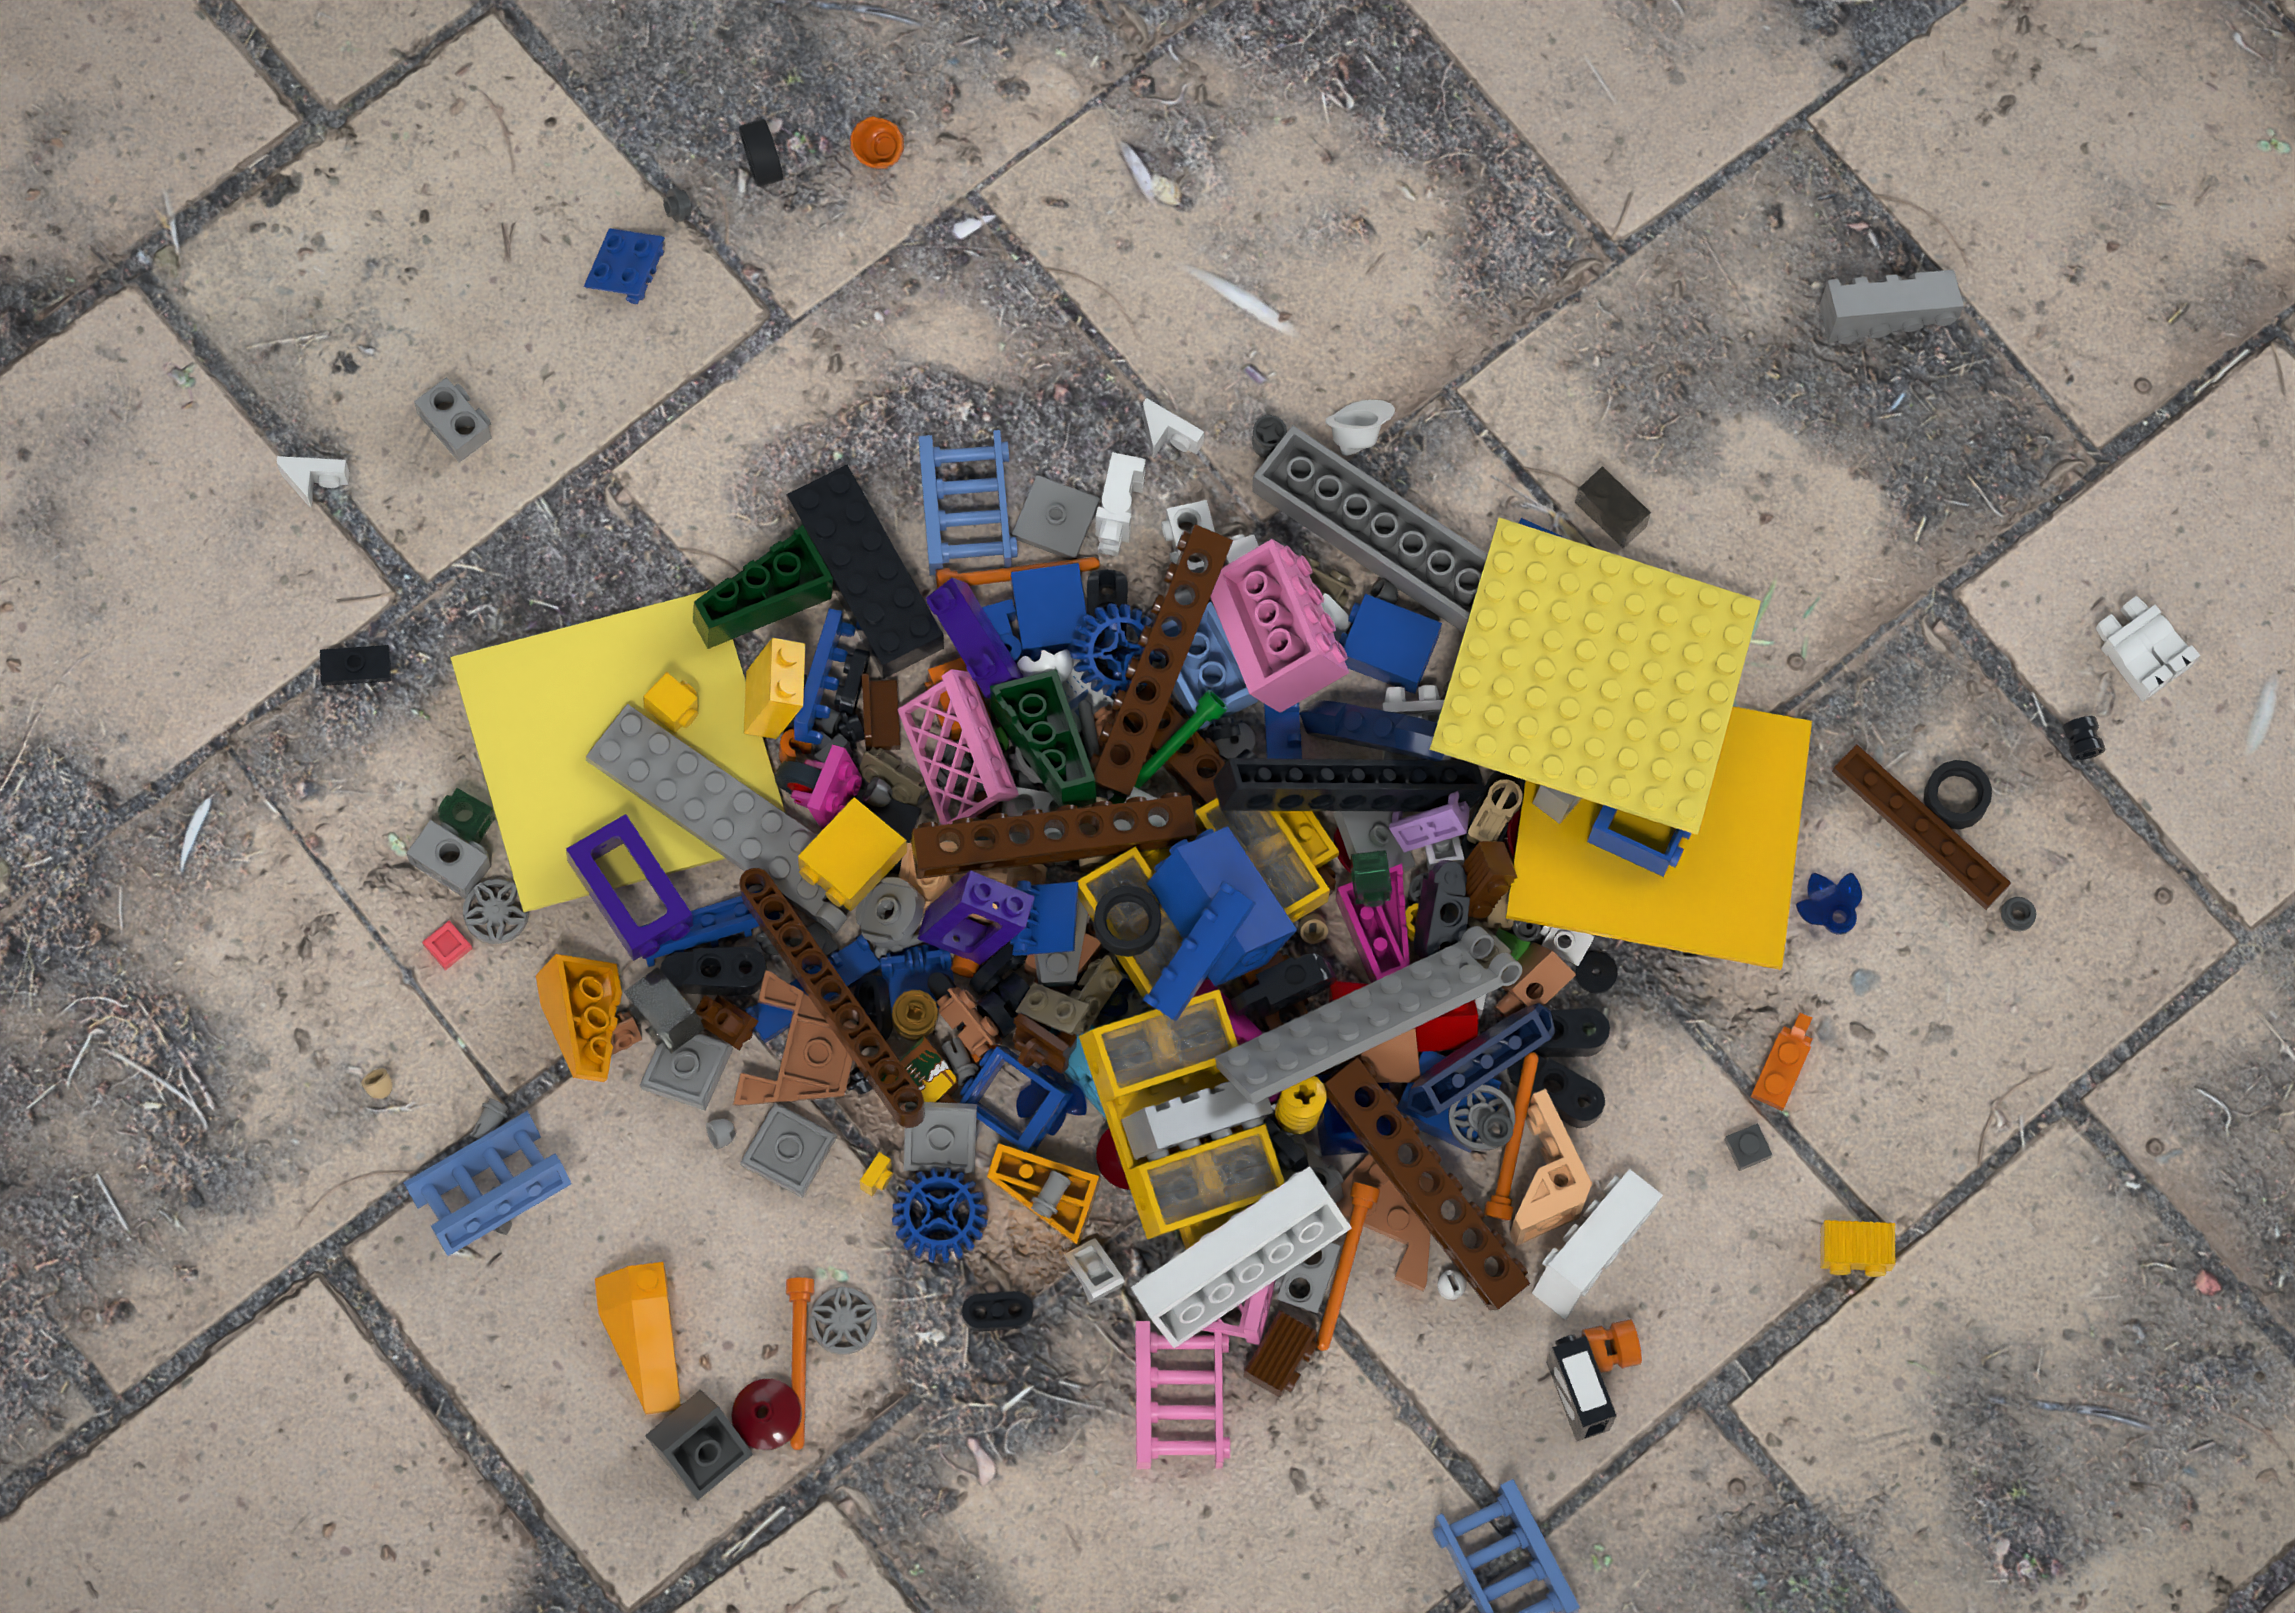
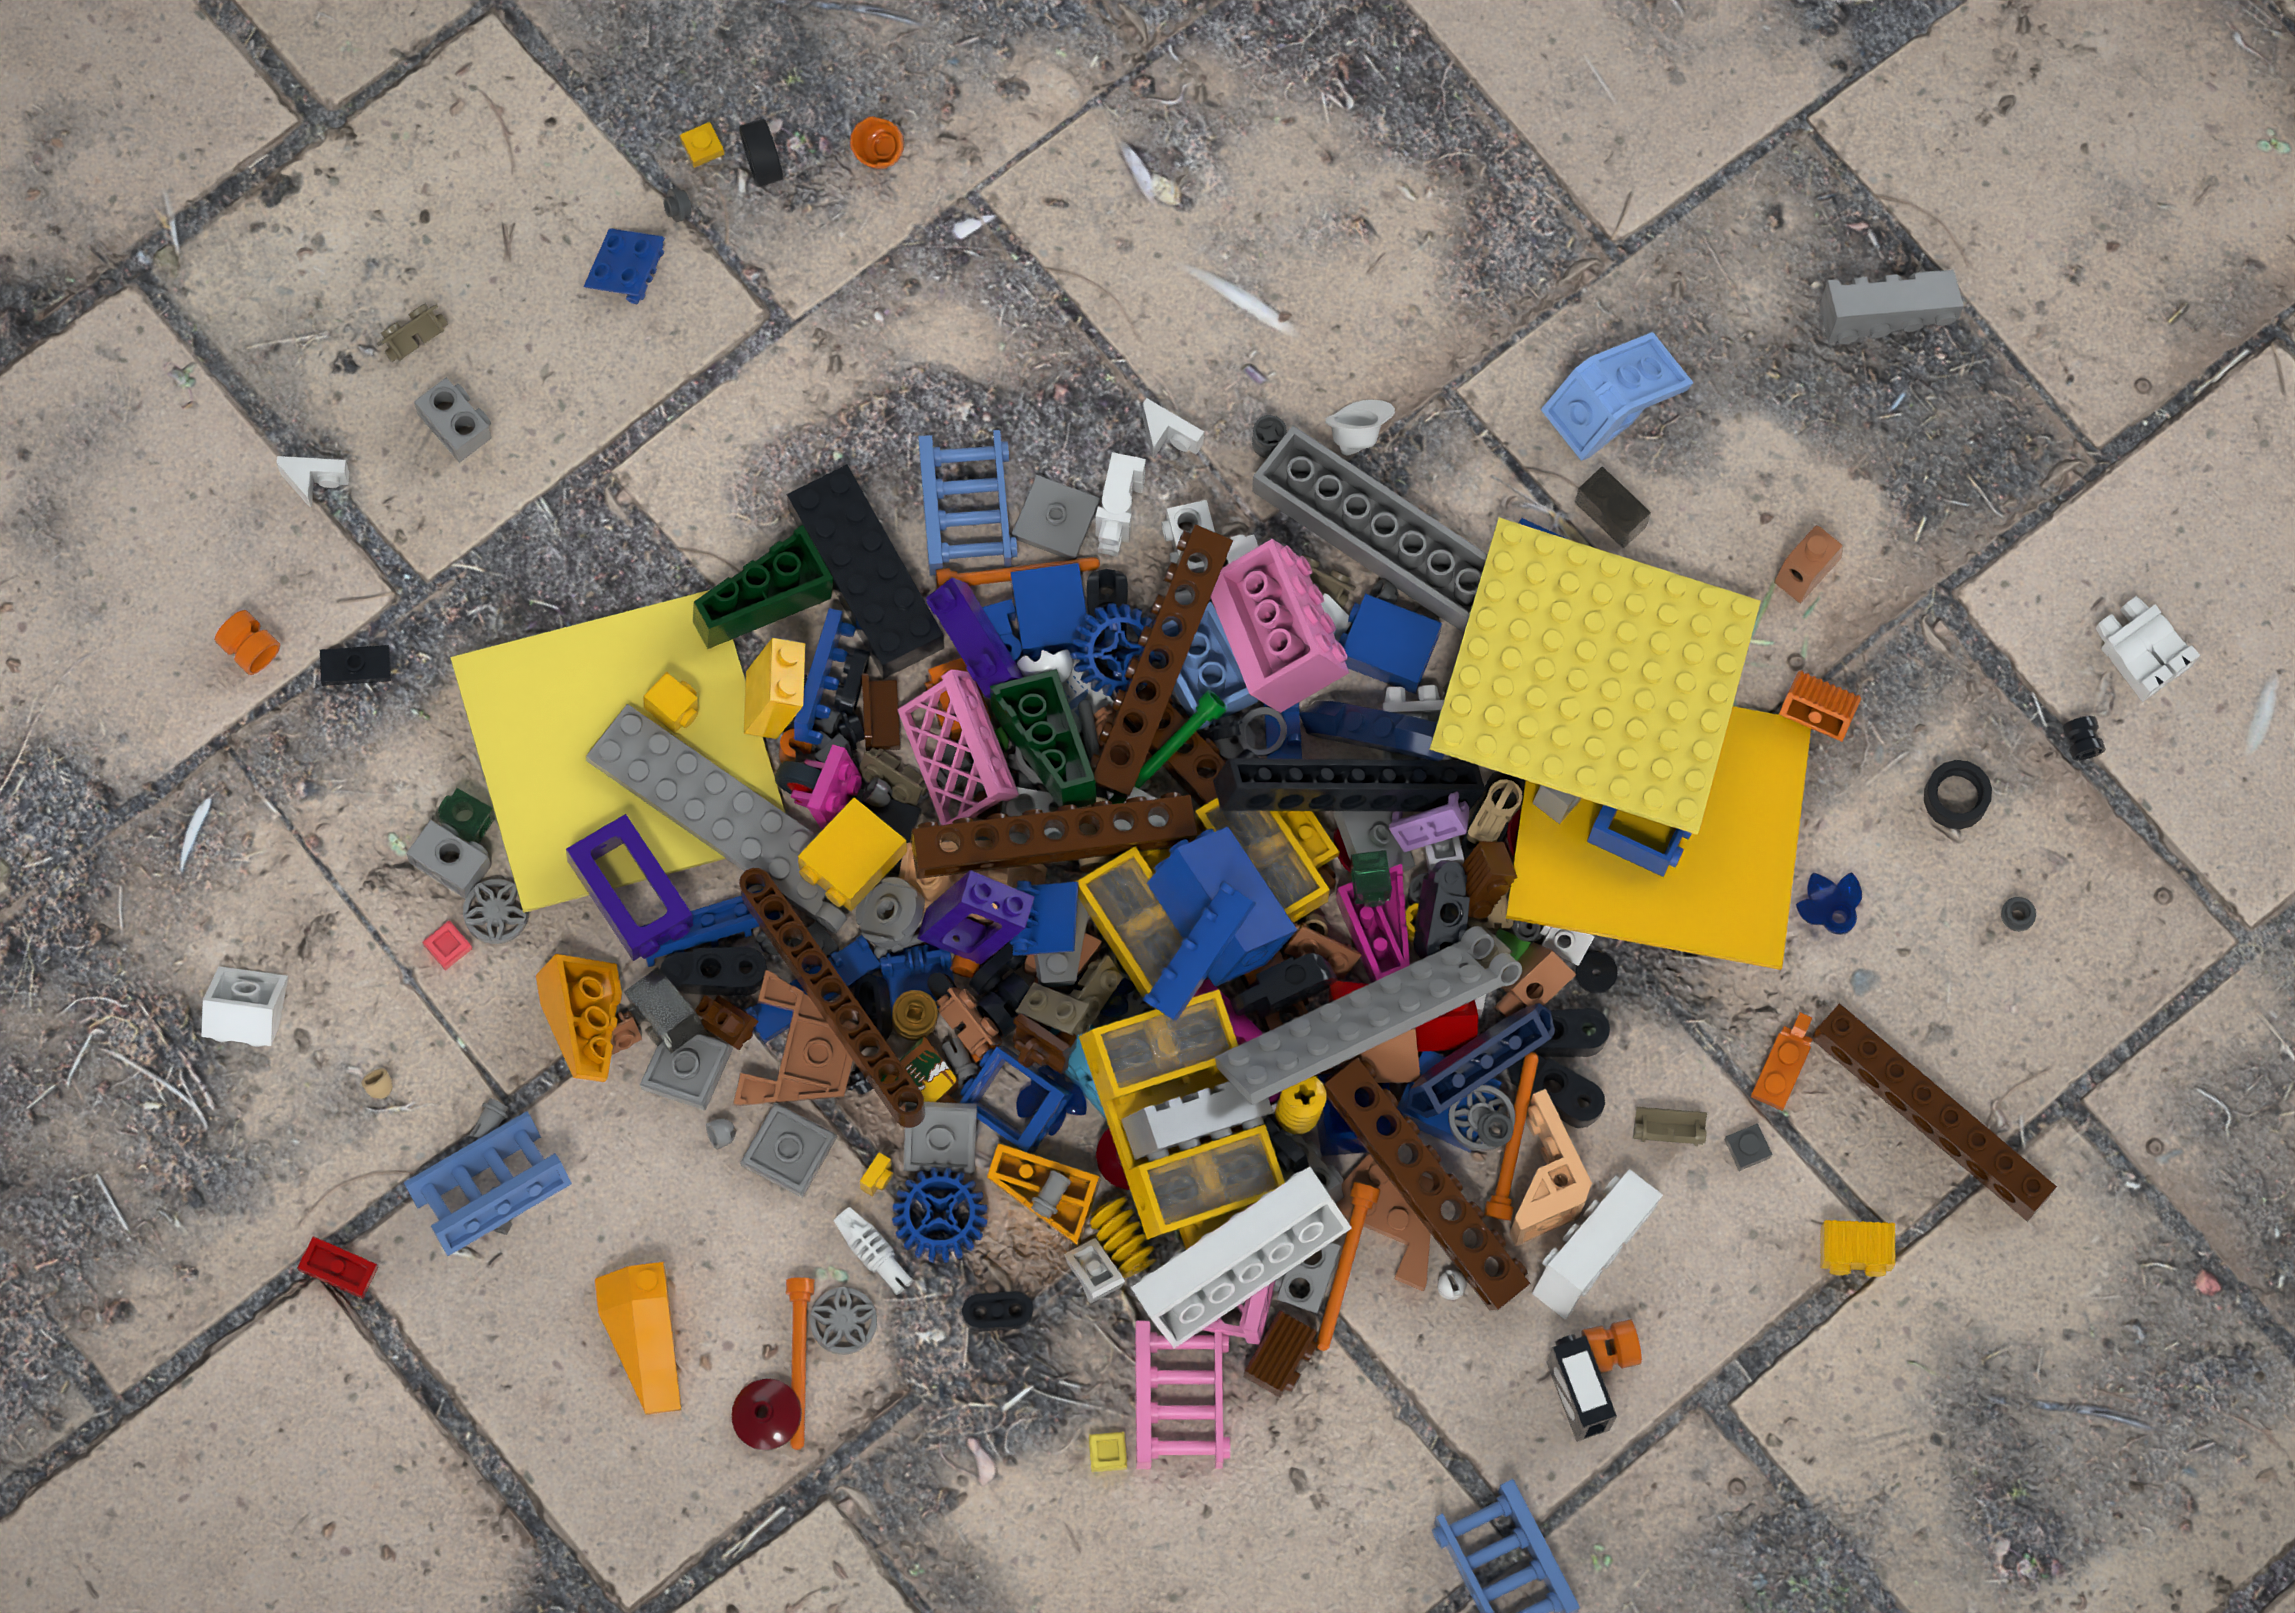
dark grey slope [645,1390,753,1500] -> none
black tyre [1094,885,1161,957] -> none
reddish brown plate [1832,744,2011,910] -> none
none -> white slope [201,966,288,1047]
none -> orange wheel [214,610,281,675]
none -> red plate [297,1236,379,1299]
none -> dark tan hinge [377,303,448,362]
none -> yellow plate [680,122,725,168]
none -> white hinge [834,1207,914,1295]
none -> light yellow tile [1089,1432,1127,1472]
none -> yellow piece [1090,1197,1156,1278]
none -> light grey piece [1238,707,1287,756]
none -> nougat hinge [1284,922,1362,979]
none -> light blue bracket [1541,332,1693,461]
none -> dark tan hinge [1633,1107,1707,1146]
none -> nougat torso [1774,525,1843,604]
none -> orange brick [1779,670,1861,742]
none -> reddish brown brick [1812,1003,2057,1222]

